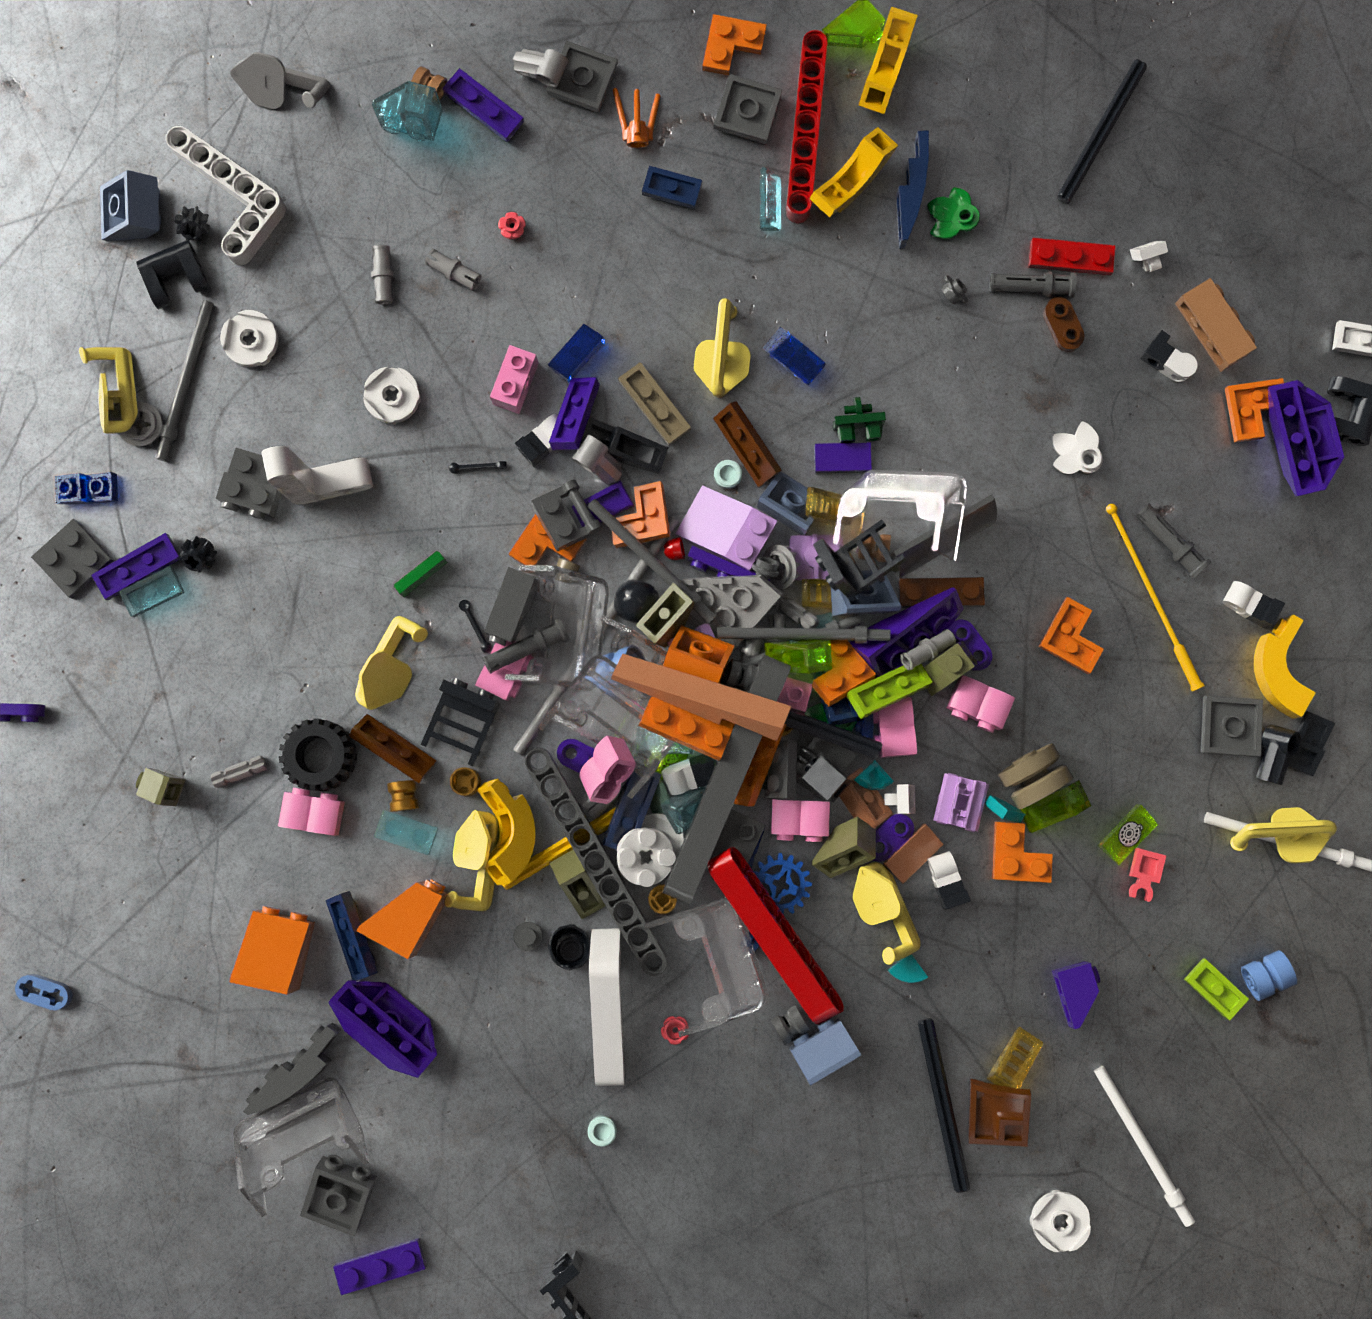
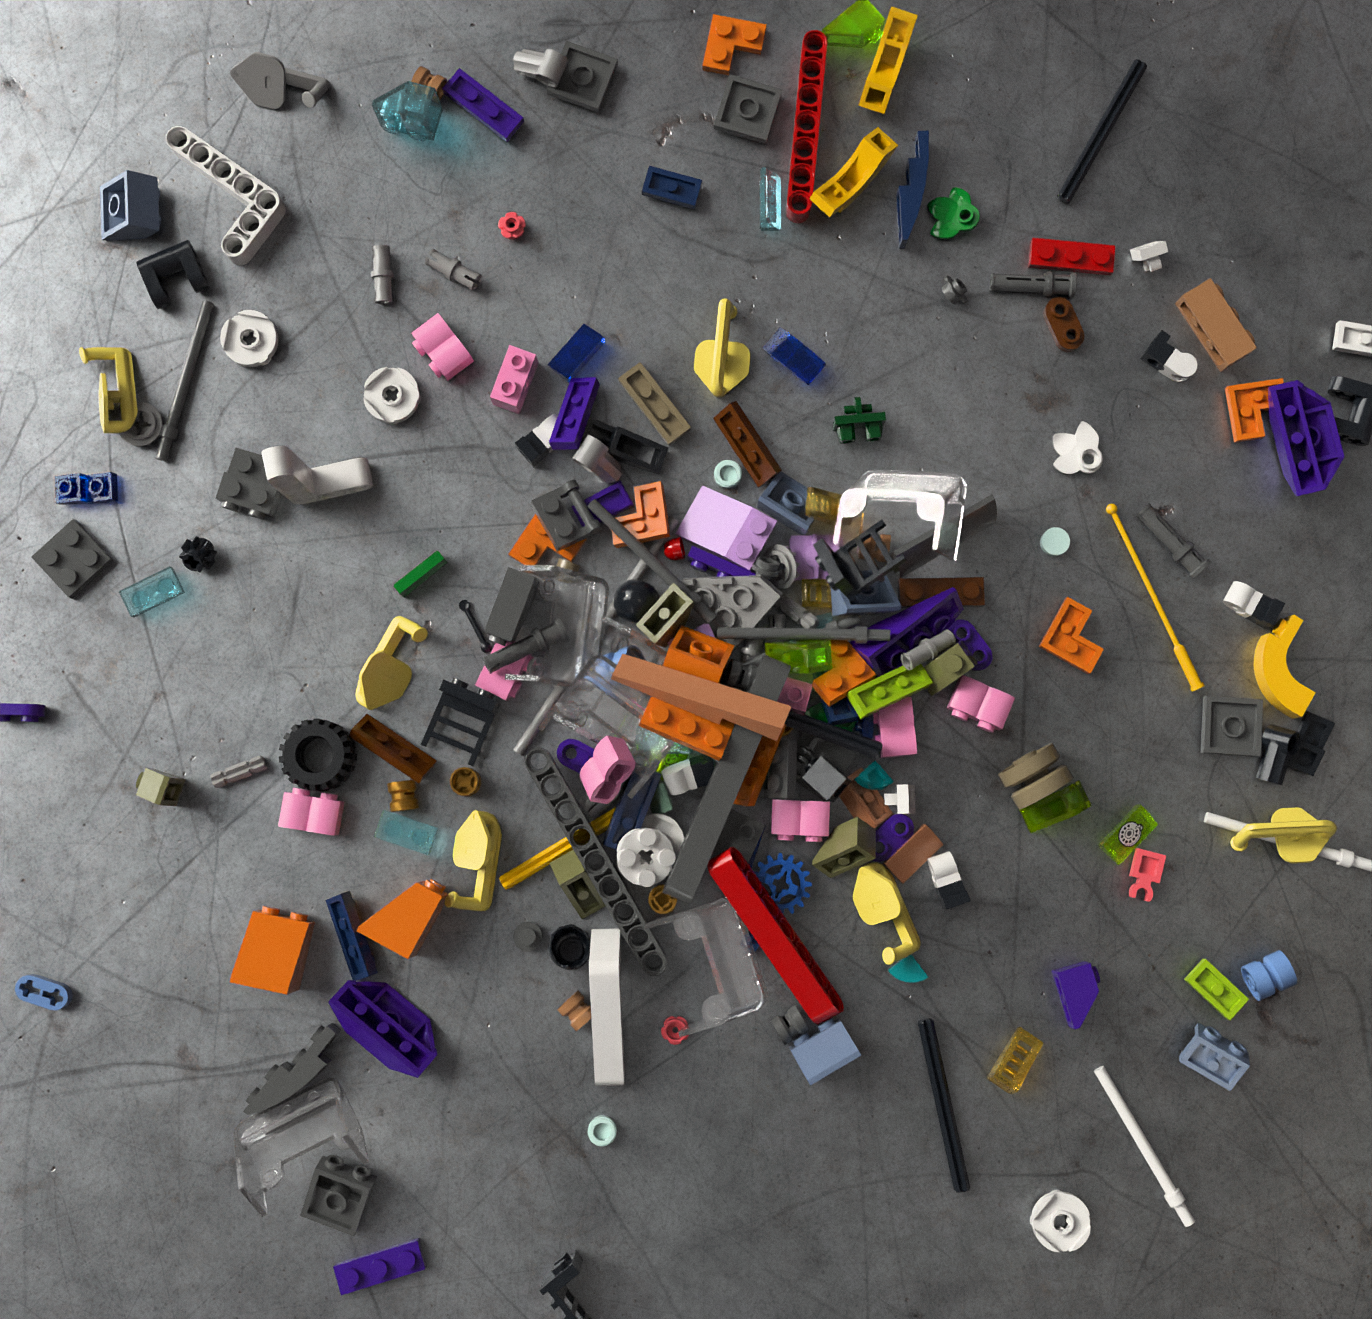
dark purple plate [91,533,181,600] -> none
black gear [174,206,210,242] -> none
black hinge [449,461,507,474] -> none
yellow arch [476,779,535,886] -> none
orange plant [613,88,660,148] -> none
clear light blue slope [661,785,707,835] -> none
dark purple tile [814,442,872,473] -> none
lavender piece [933,773,989,832] -> none
reddish brown plate [968,1079,1031,1147] -> none
teal tile [985,795,1026,823] -> none
orange plate [992,822,1053,883] -> none
none -> bright pink brick [411,313,474,381]
none -> medium nougat wheel [557,990,591,1031]
none -> light aqua tile [1040,527,1070,557]
none -> sand blue bracket [1179,1023,1250,1091]

